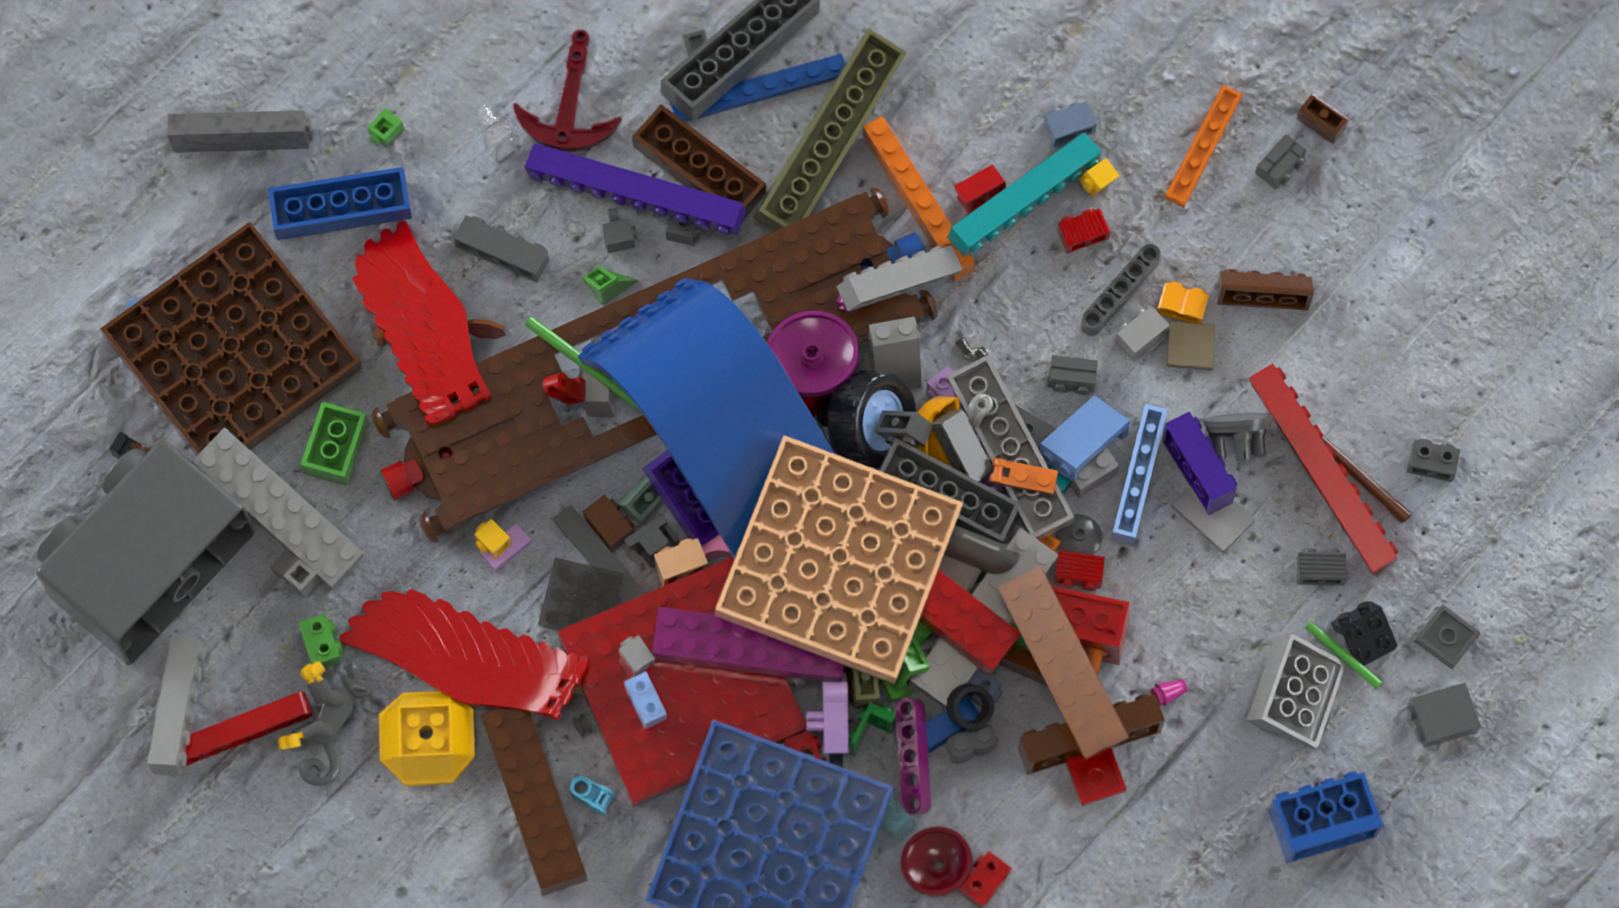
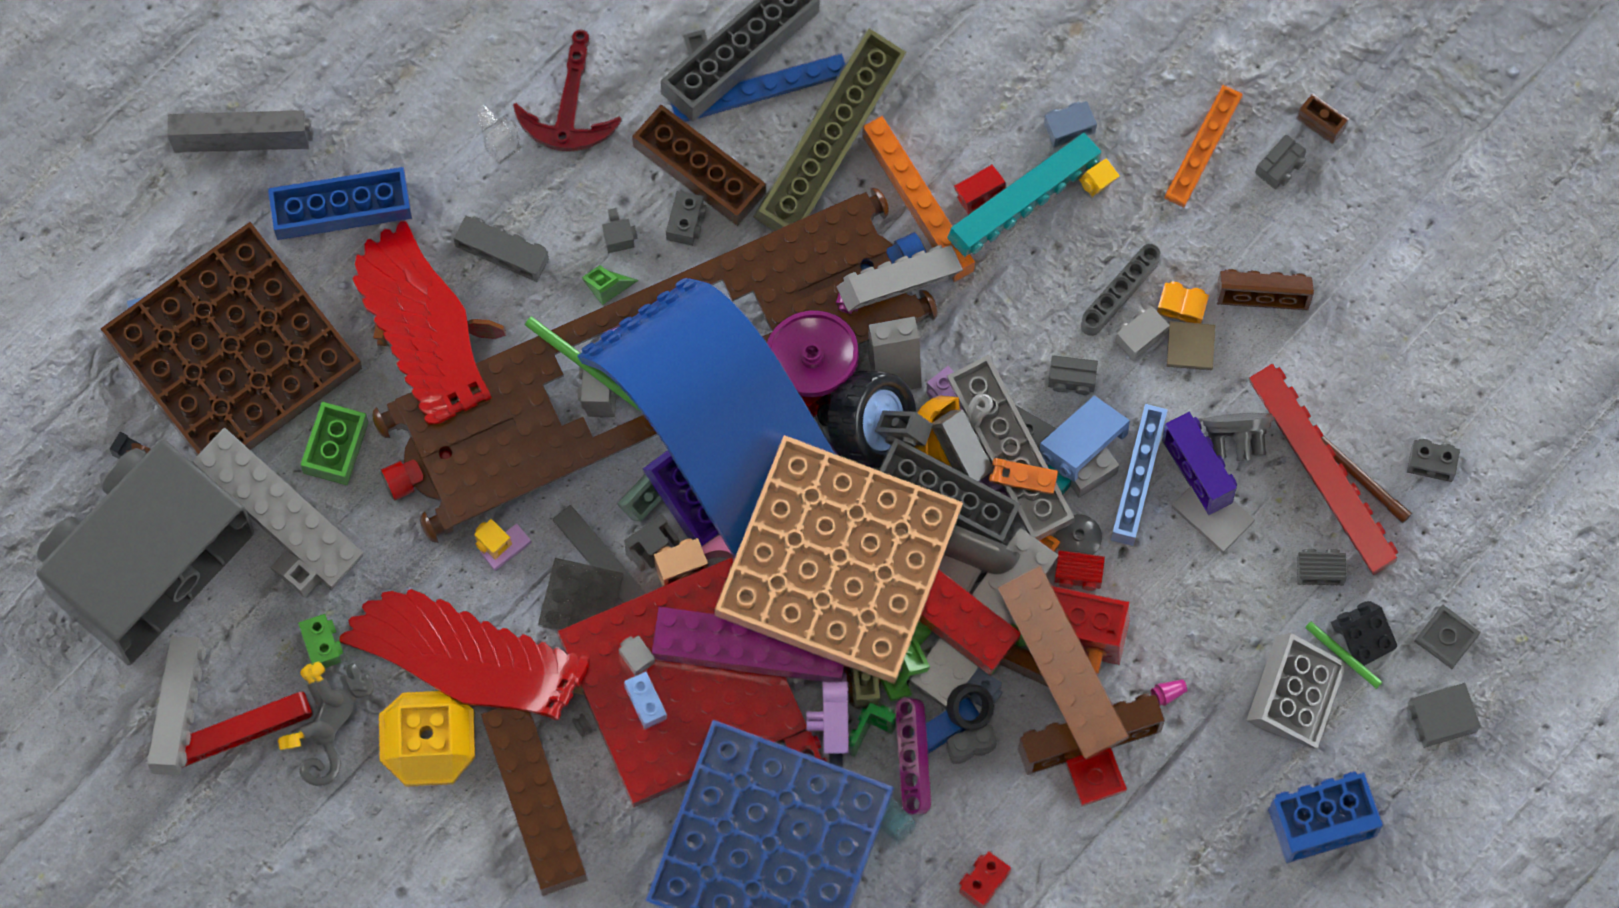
bright green brick [367,108,404,147] -> none
dark purple brick [524,143,746,236] -> none
red leg [543,372,586,406] -> none
medium azure piece [570,776,617,816] -> none
reddish brown brick [583,495,634,553] -> none
dark red dish [901,826,973,897] -> none
clear smoke arm [955,337,988,362] -> none
red brick [1057,208,1111,254] -> none

